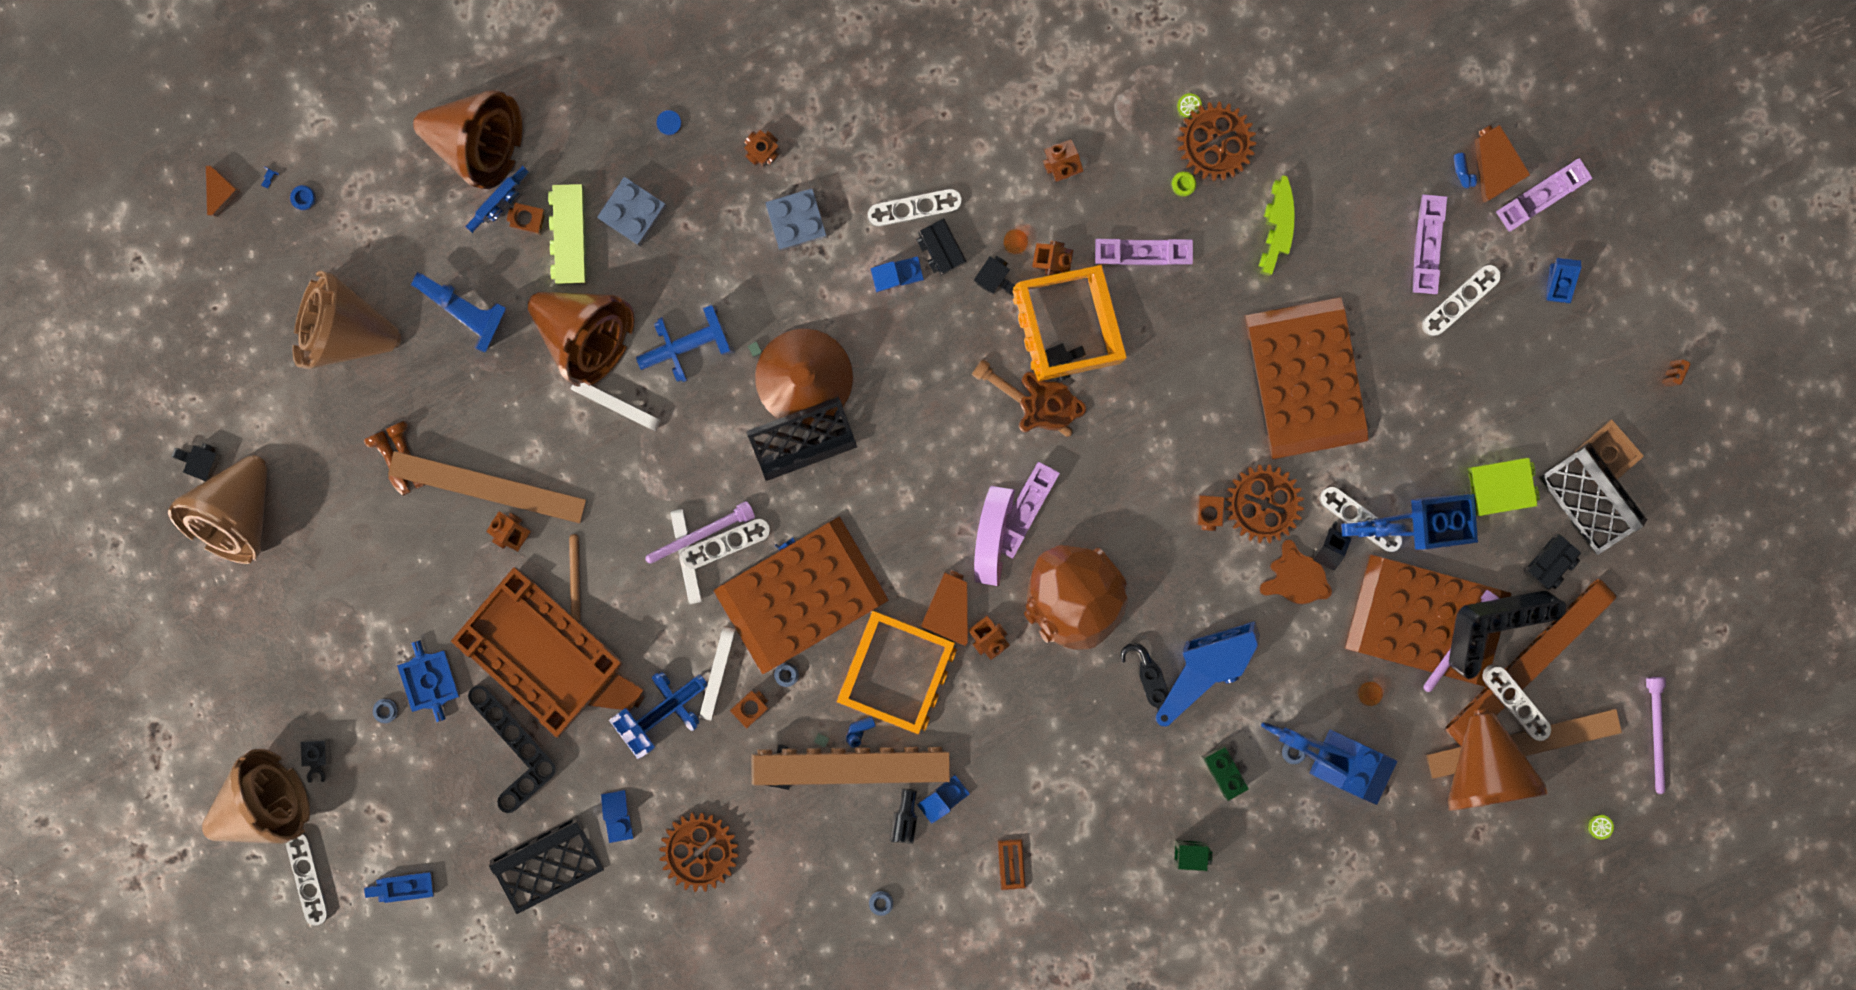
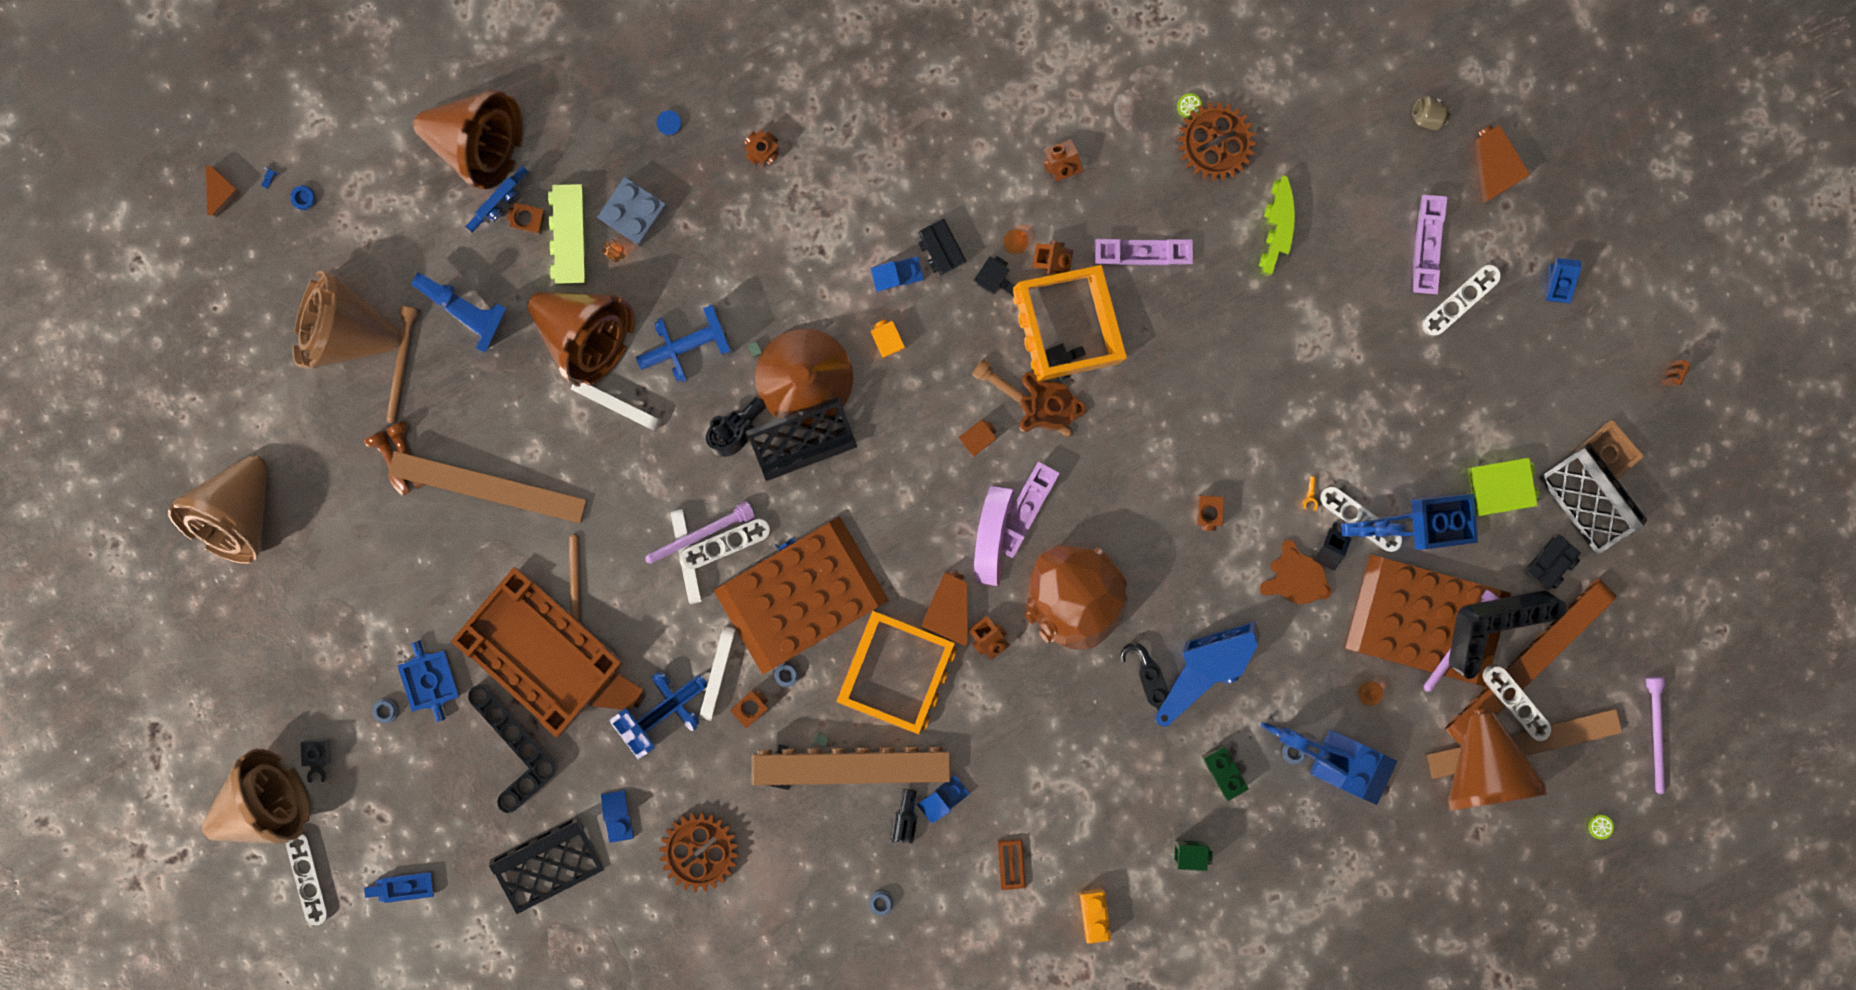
black brick [171,442,221,481] -> none
dark orange brick [486,511,531,552] -> none
sand blue brick [765,189,827,252] -> none
blue arm [846,716,876,748] -> none
white beam [868,189,961,227] -> none
lime tile [1171,171,1196,197] -> none
dark orange gear [1224,465,1304,543] -> none
dark orange slope [1244,297,1368,459] -> none
blue arm [1454,153,1477,189] -> none
lavender slope [1496,158,1593,232] -> none
none -> medium nougat piece [387,306,420,423]
none -> clear orange plate [602,240,626,262]
none -> black pin [706,396,766,457]
none -> light orange brick [870,319,905,358]
none -> dark orange brick [958,419,997,457]
none -> light orange brick [1079,889,1111,944]
none -> light orange hand [1302,476,1318,511]
none -> dark tan head [1412,95,1451,131]

